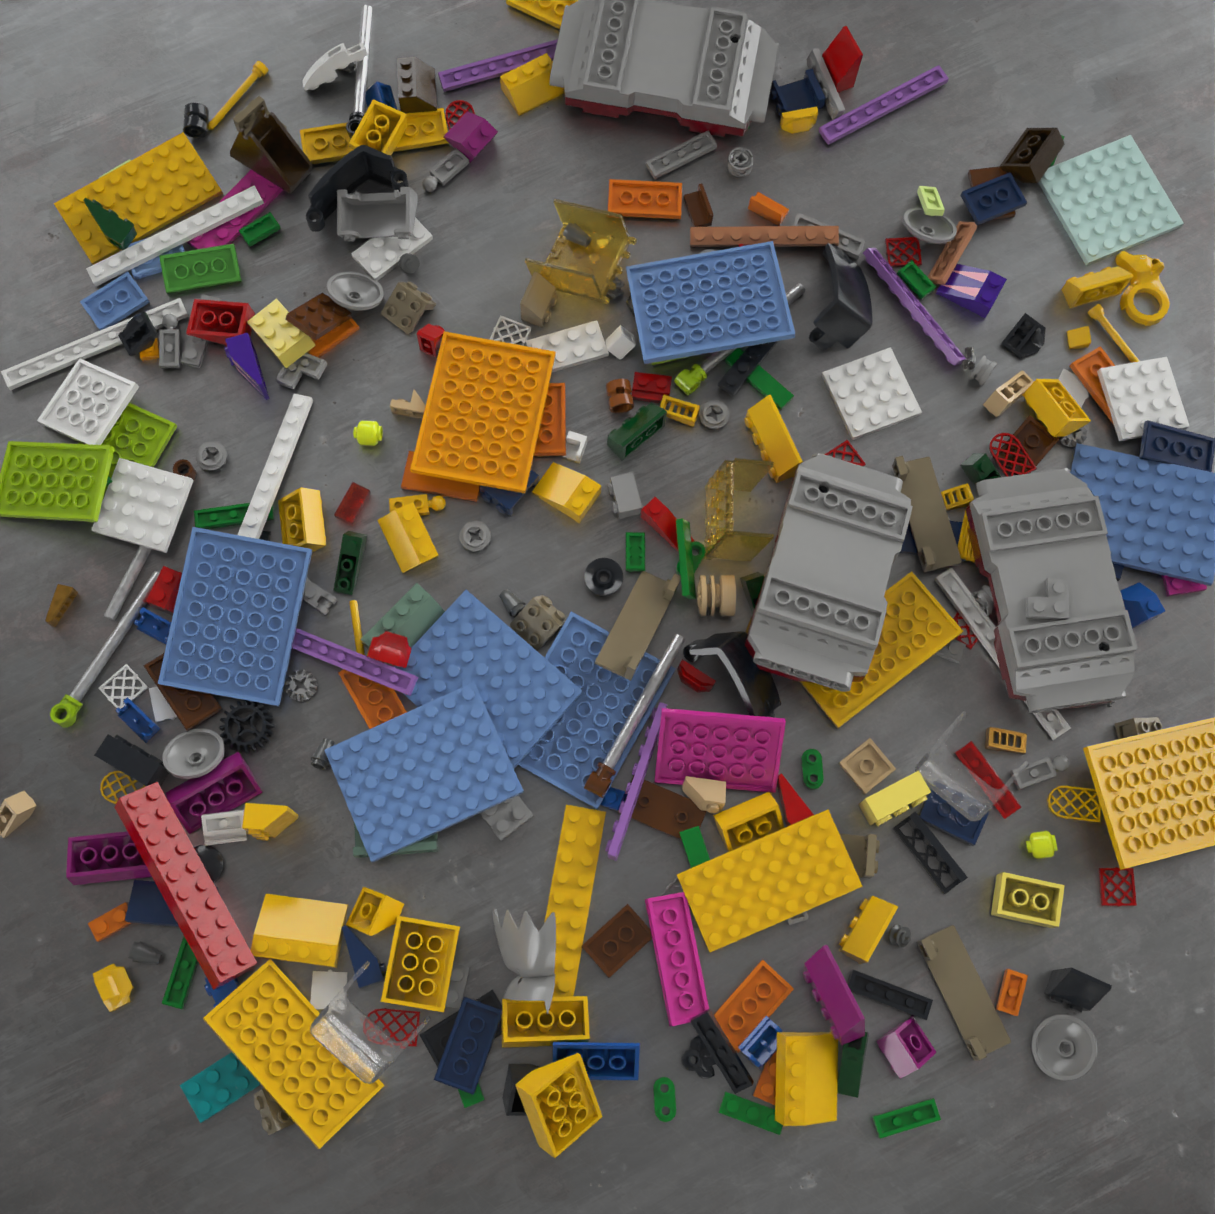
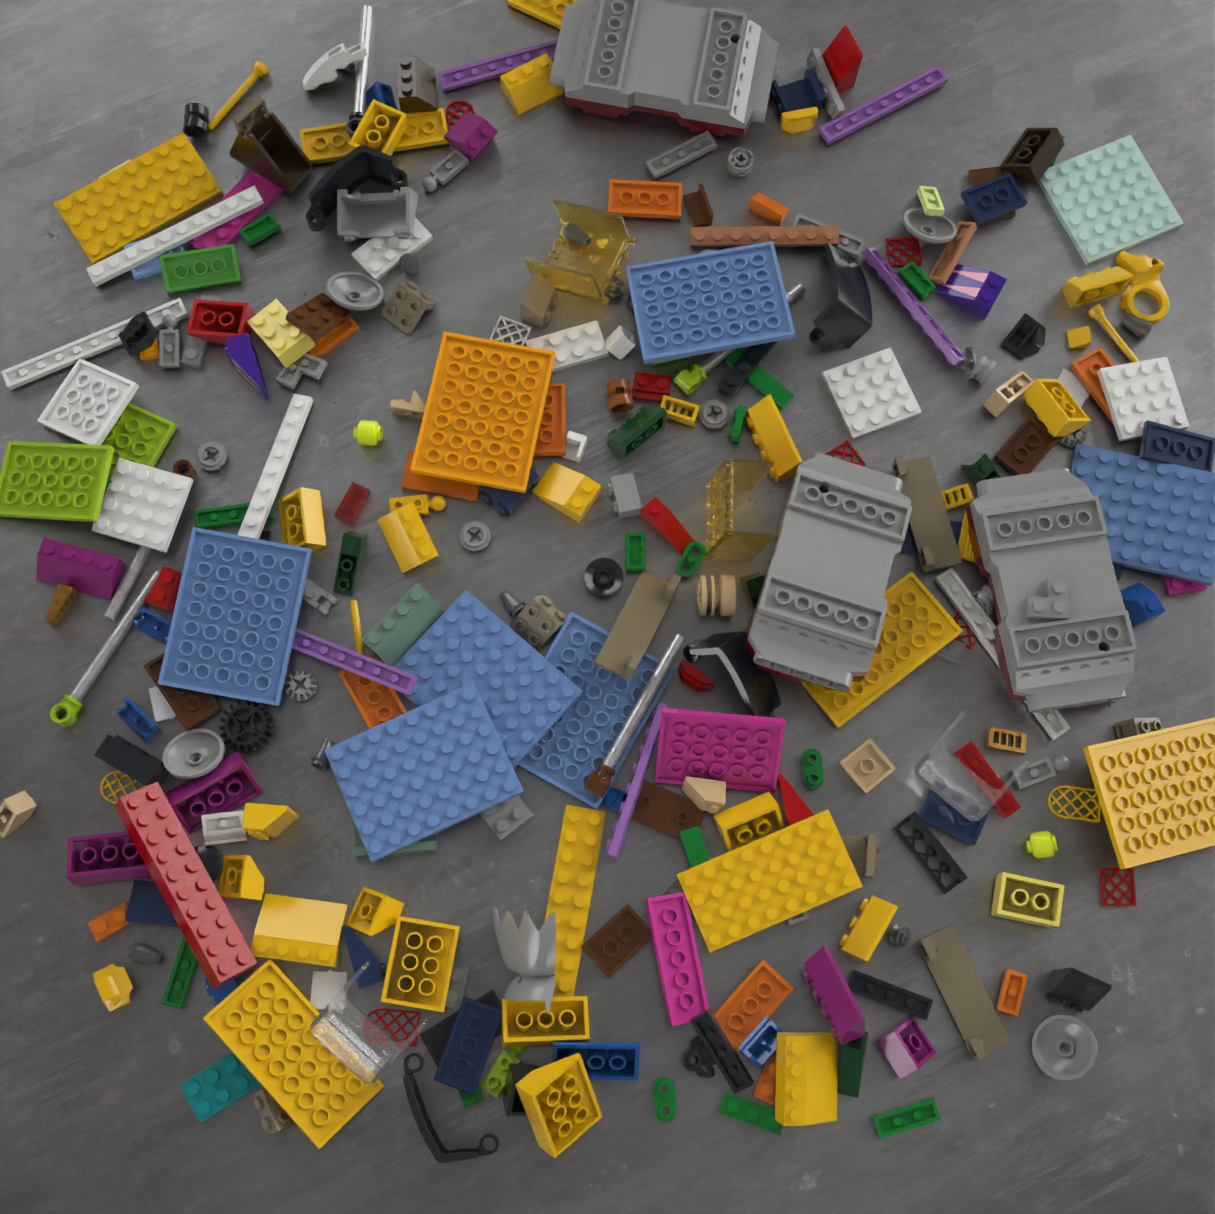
medium blue plate [80,272,150,330] -> none
dark green slope [83,197,137,250] -> none
white window [98,664,149,709] -> none
red slope [367,631,412,668] -> none
red slope [417,323,446,358] -> none
green tile [676,518,696,599] -> none
light yellow brick [858,770,931,827] -> none
red window [989,433,1037,477] -> none
none -> magenta slope [36,537,126,601]
none -> yellow slope [218,855,264,900]
none -> black panel [403,1053,500,1163]
none -> lime plate [480,1047,528,1099]
none -> green plate [728,405,747,442]
none -> dark grey cone [1123,314,1153,338]

